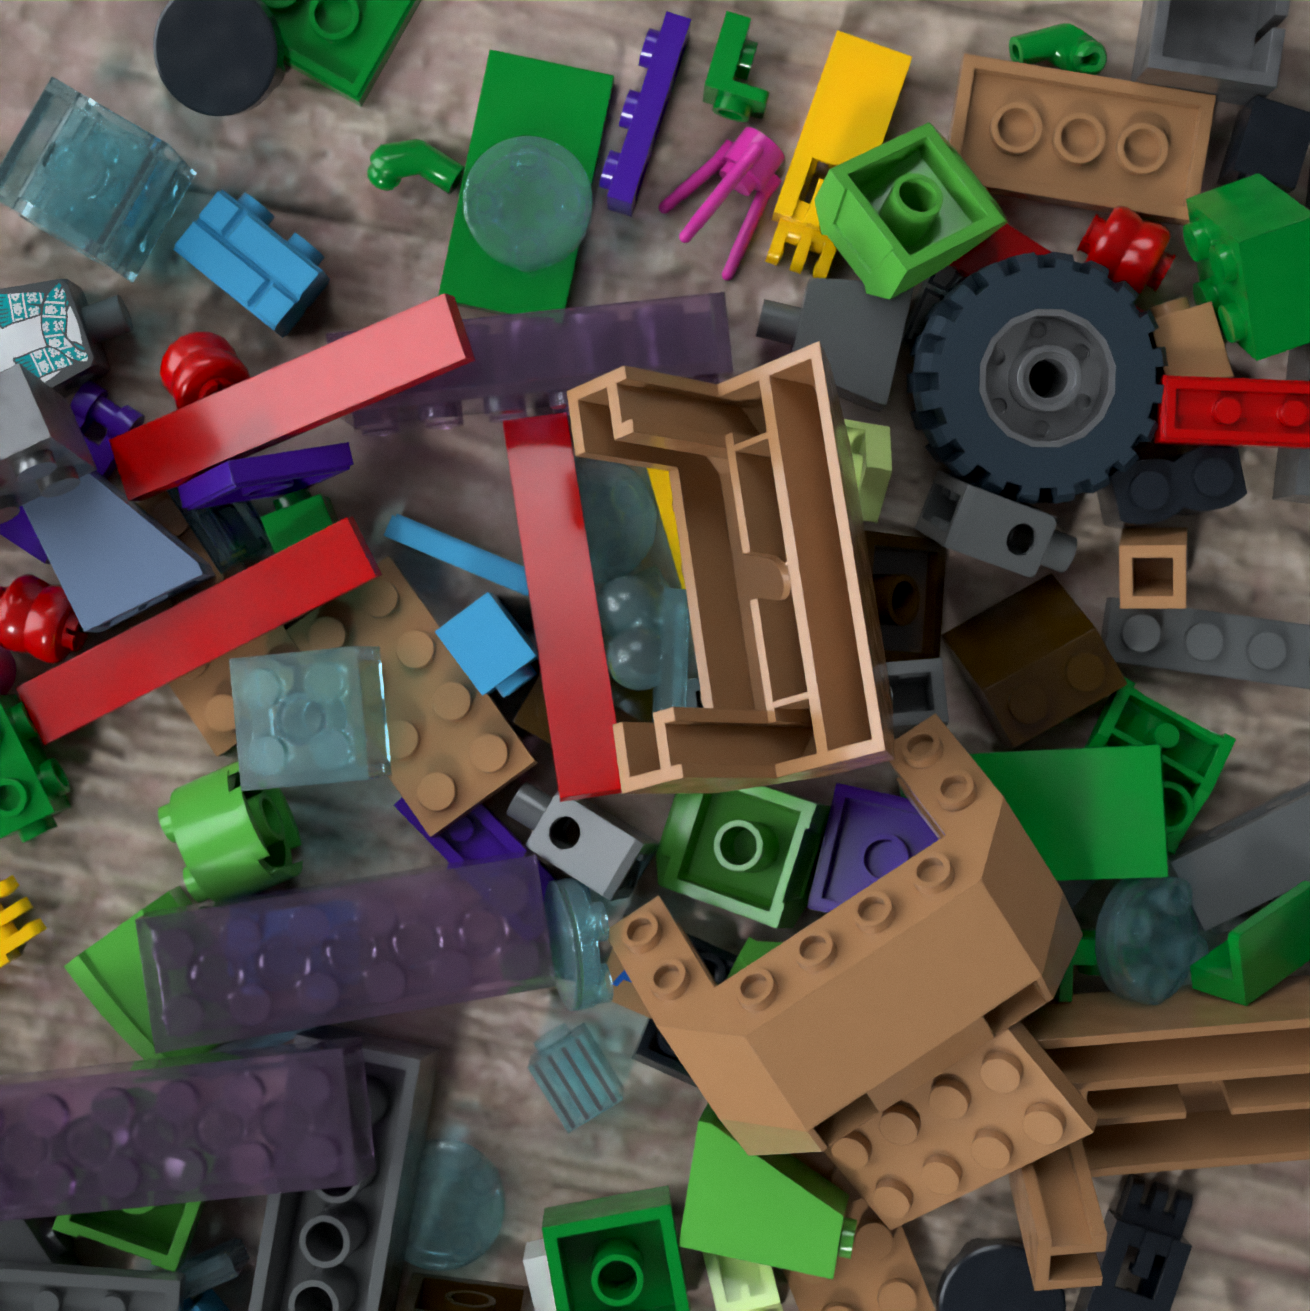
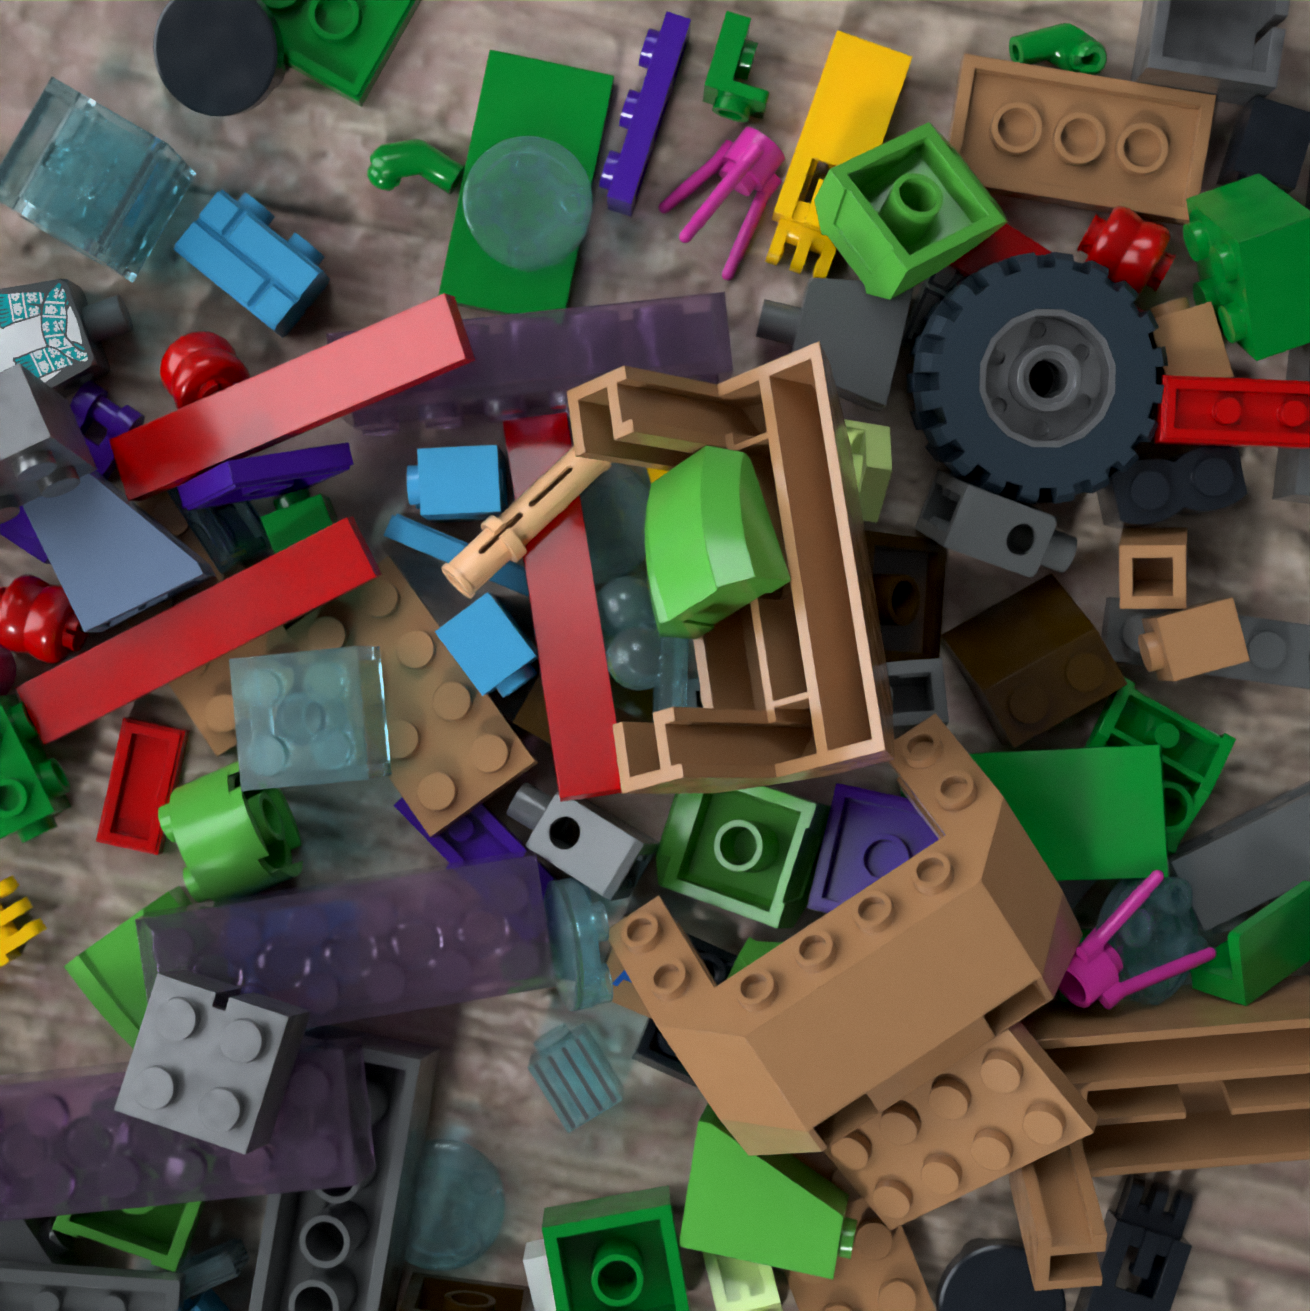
none -> red tile [96,717,190,855]
none -> flat silver piece [114,969,311,1155]
none -> dark azure brick [407,445,508,523]
none -> light nougat pin [441,446,612,599]
none -> bright green slope [645,445,791,639]
none -> dark pink plant [1058,870,1217,1009]
none -> medium nougat brick [1138,597,1250,682]

